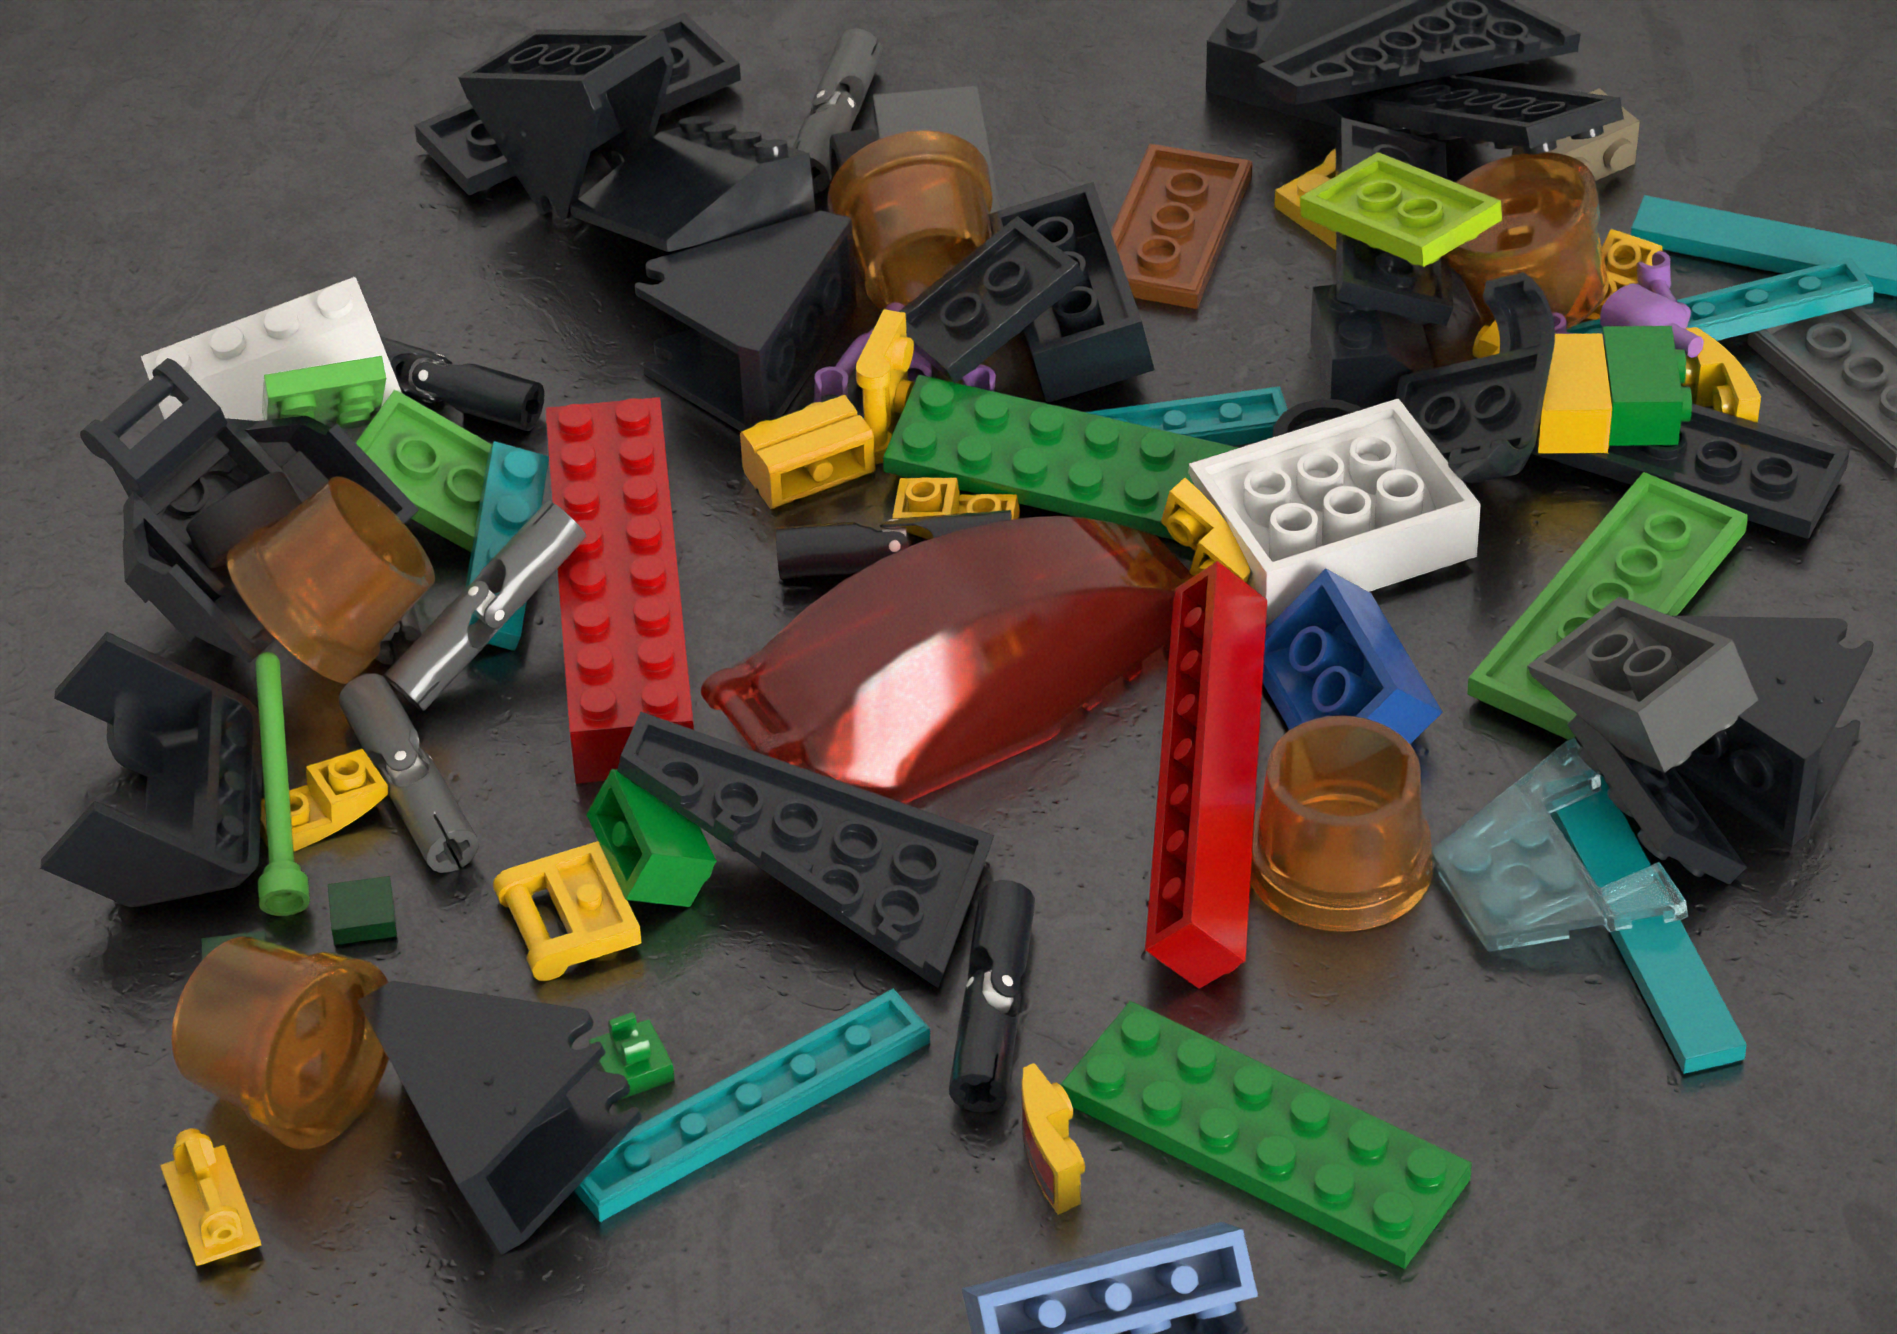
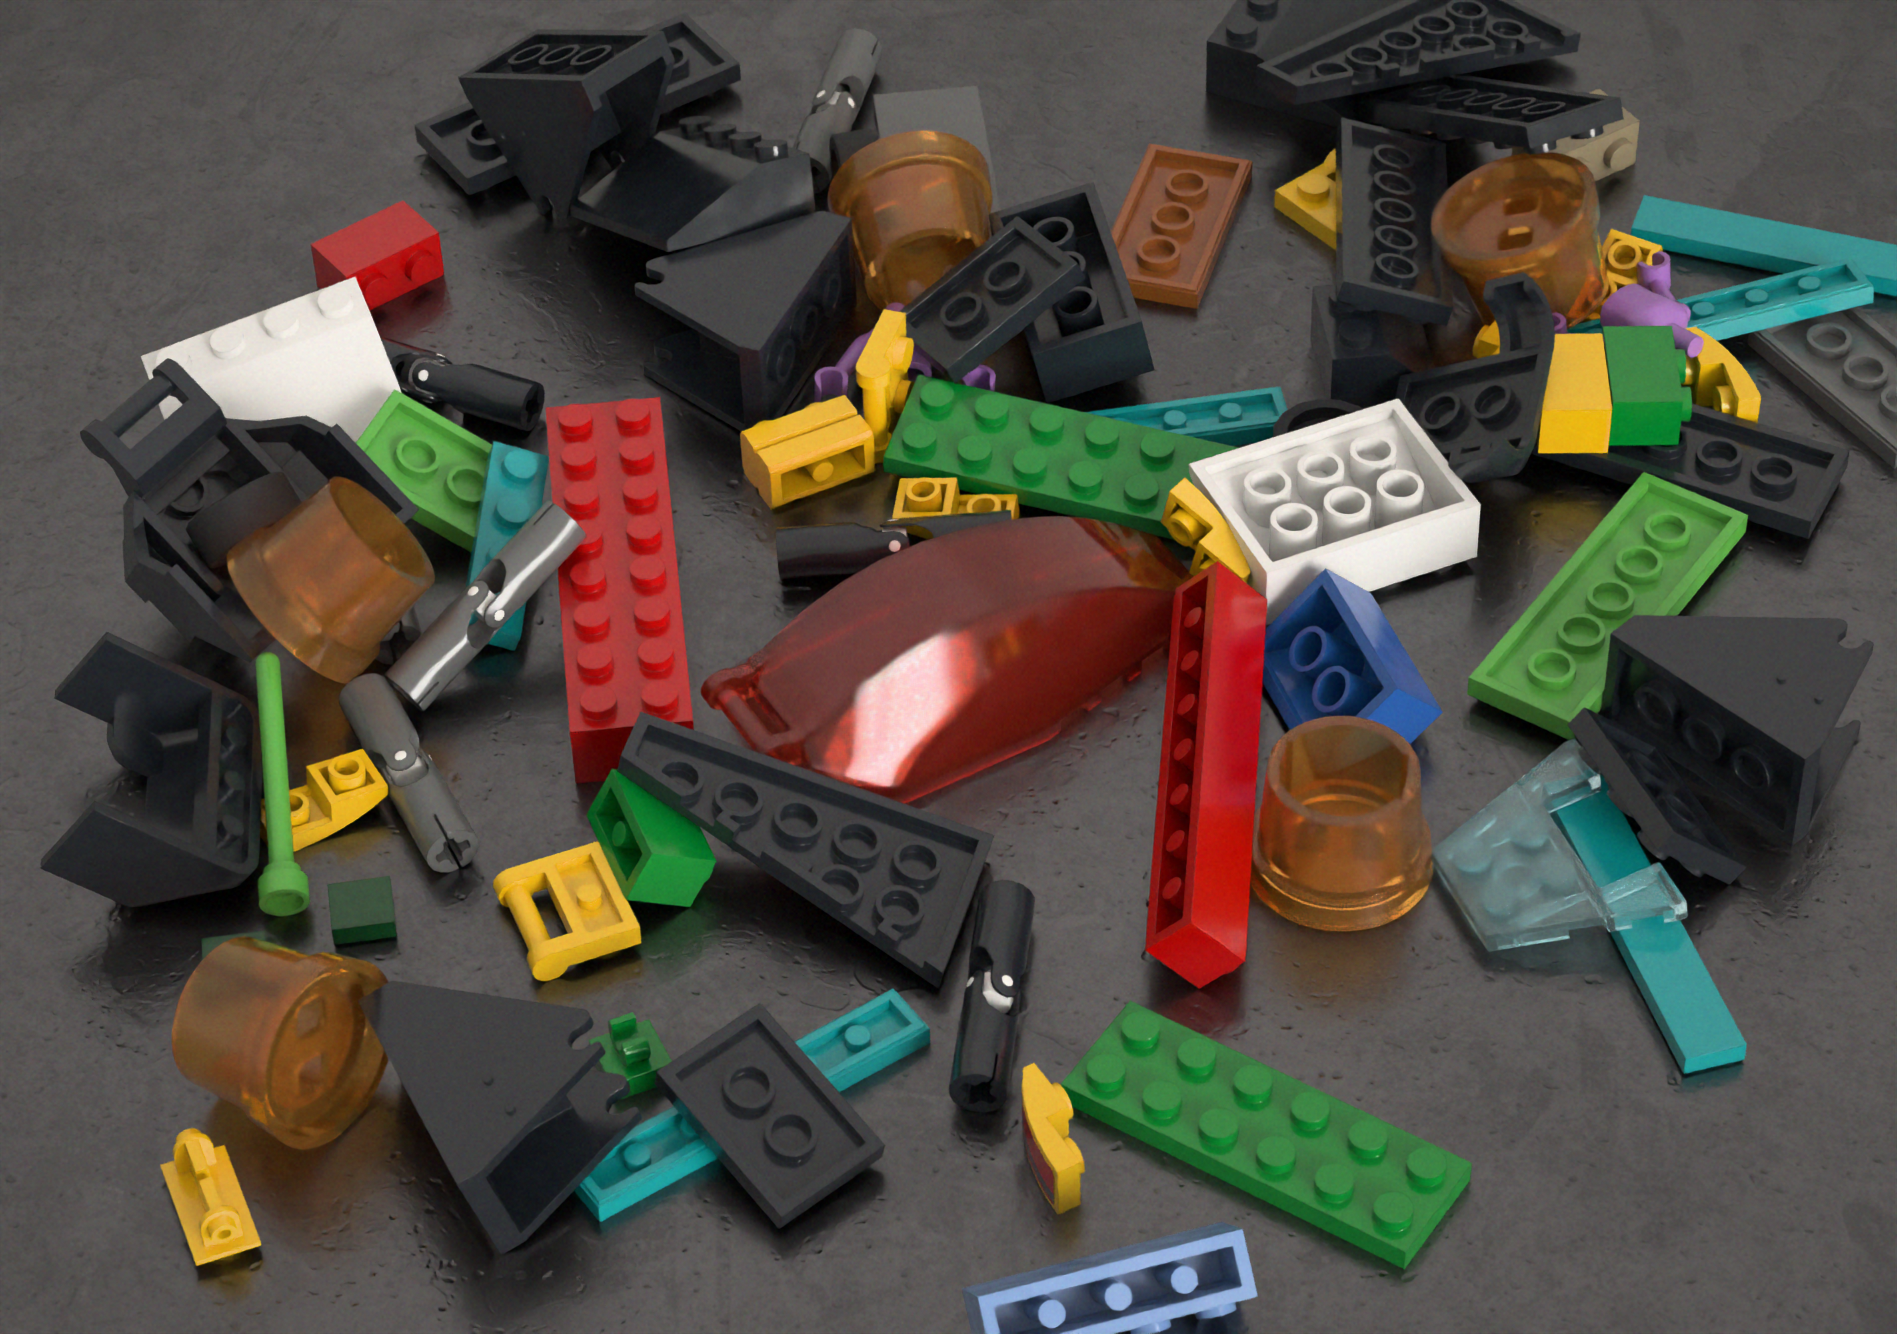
bright green plate [262,355,387,429] -> none
lime plate [1300,152,1502,267] -> none
dark grey slope [1527,596,1758,773] -> none
none -> red brick [311,200,444,311]
none -> black plate [655,1003,885,1229]

